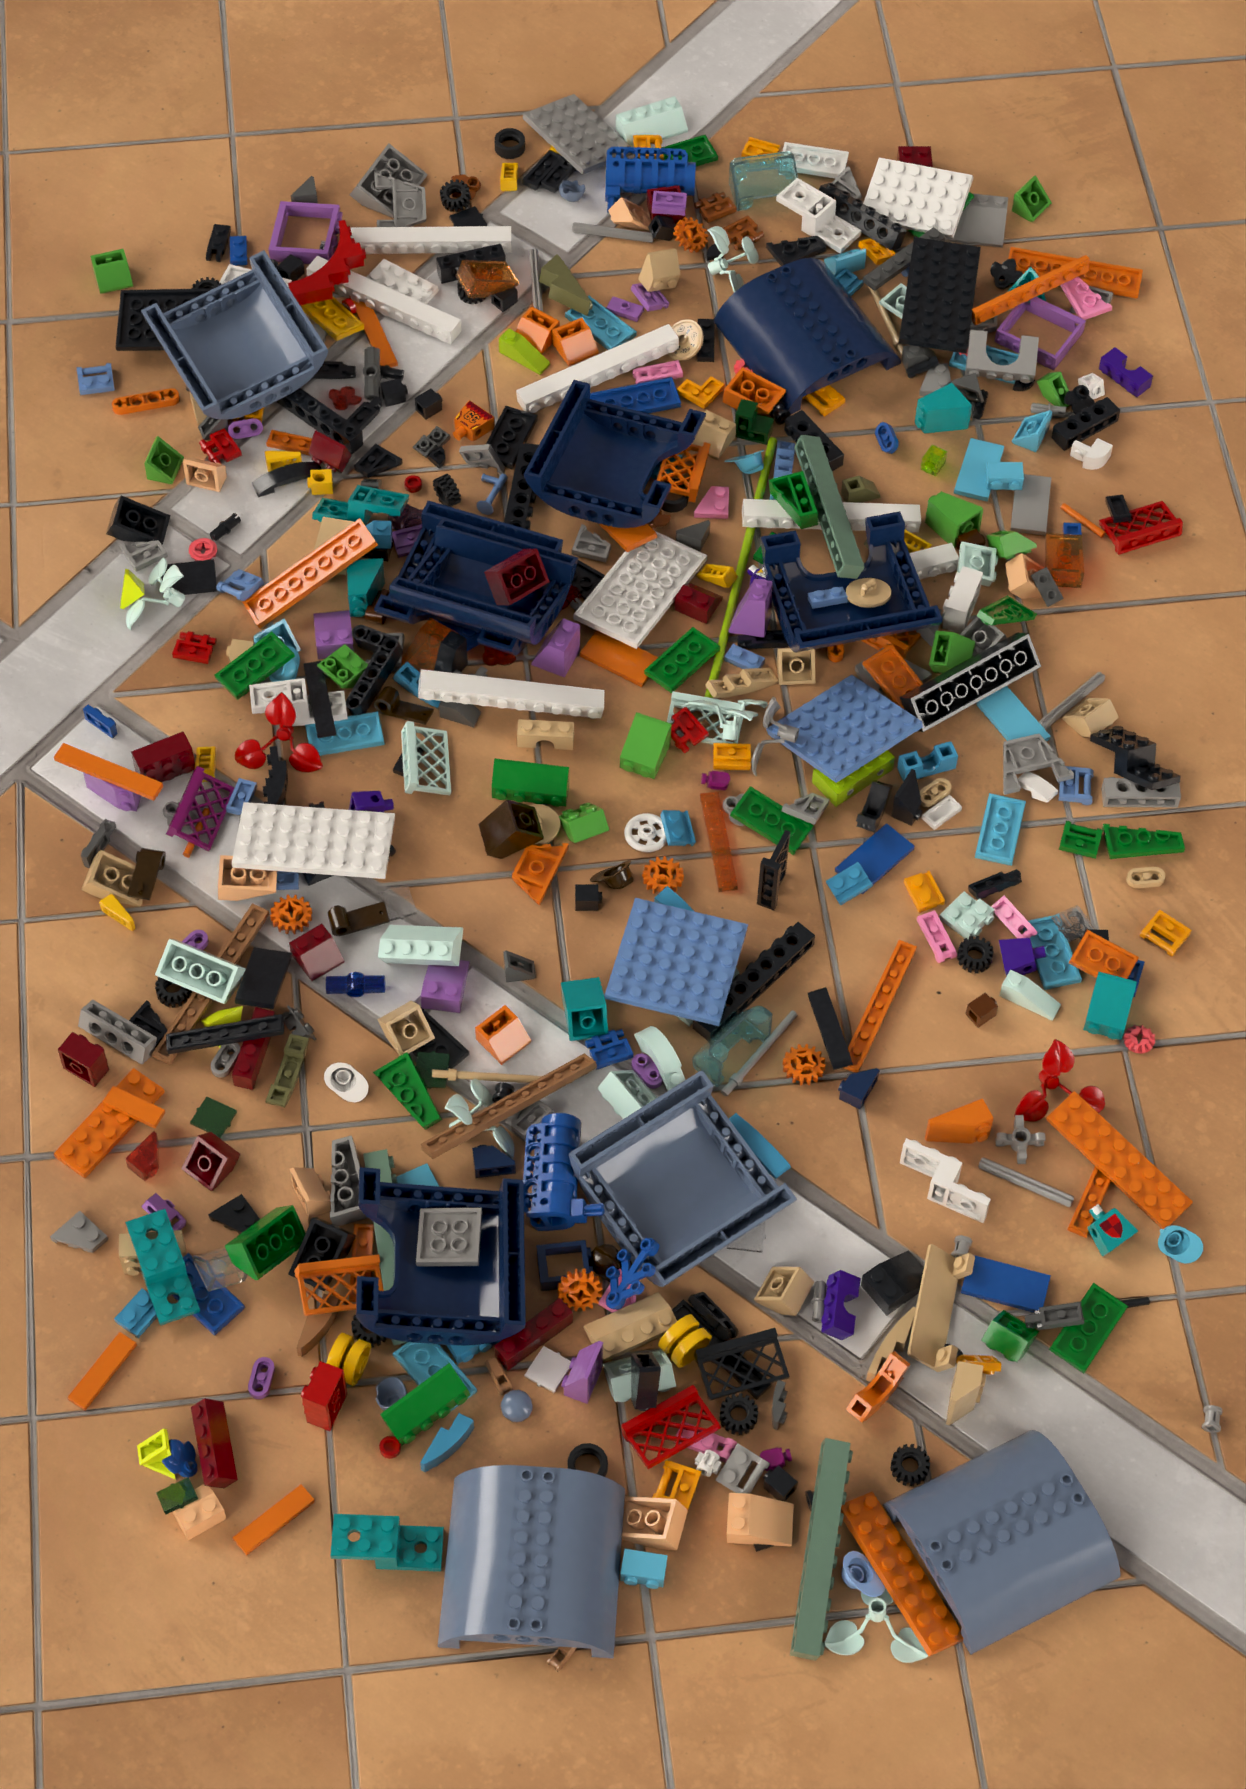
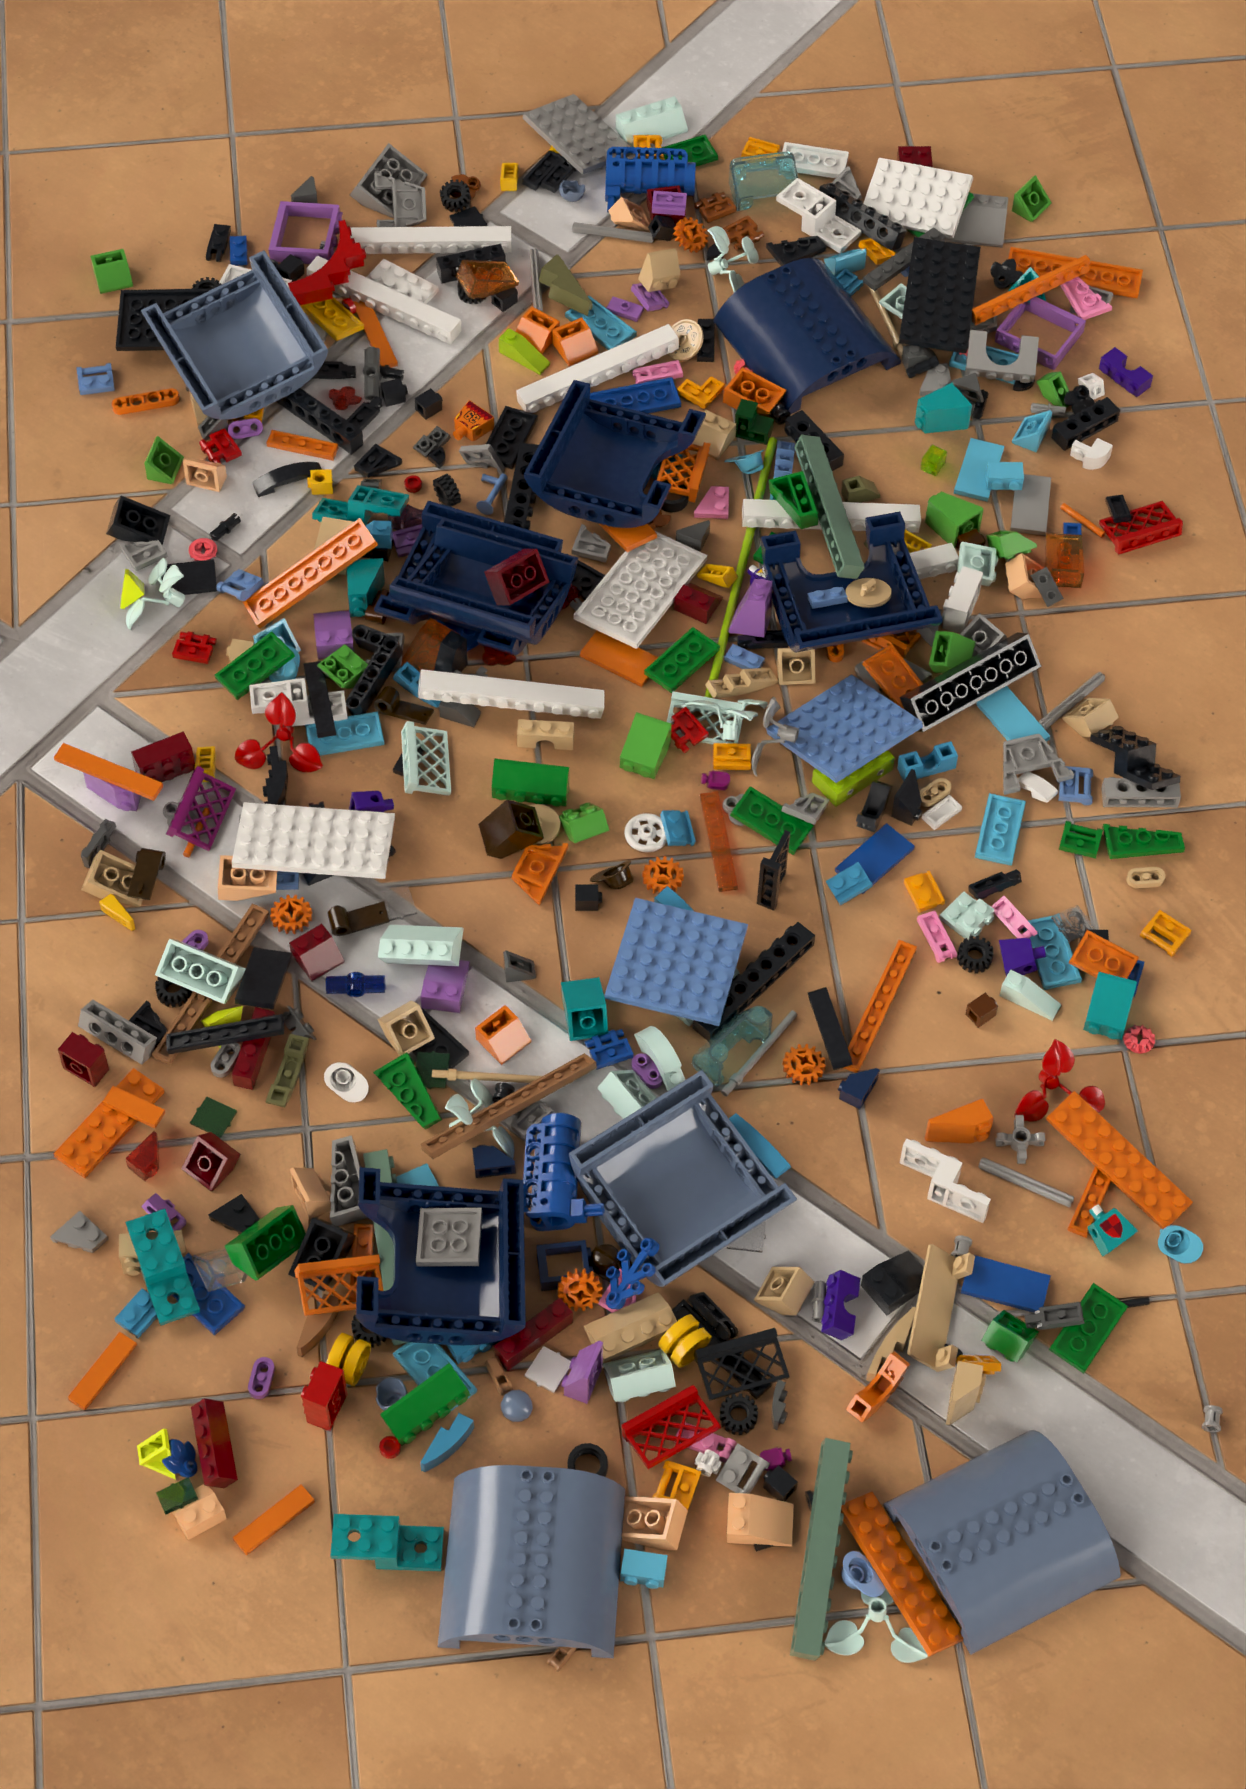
blue plate [83,704,117,739] -> none
medium blue plate [226,778,257,815] -> none
yellow slope [264,451,302,472] -> none
dark red slope [308,430,352,474] -> none
black tyre [494,128,525,159] -> none
medium lavender slope [531,618,580,678] -> none
black slope [631,1352,661,1411] -> none
light orange plate [802,385,845,417] -> none
blue plate [875,422,899,454] -> none
black tyre [890,1444,930,1486] -> none
green wing [977,595,1037,626] -> none

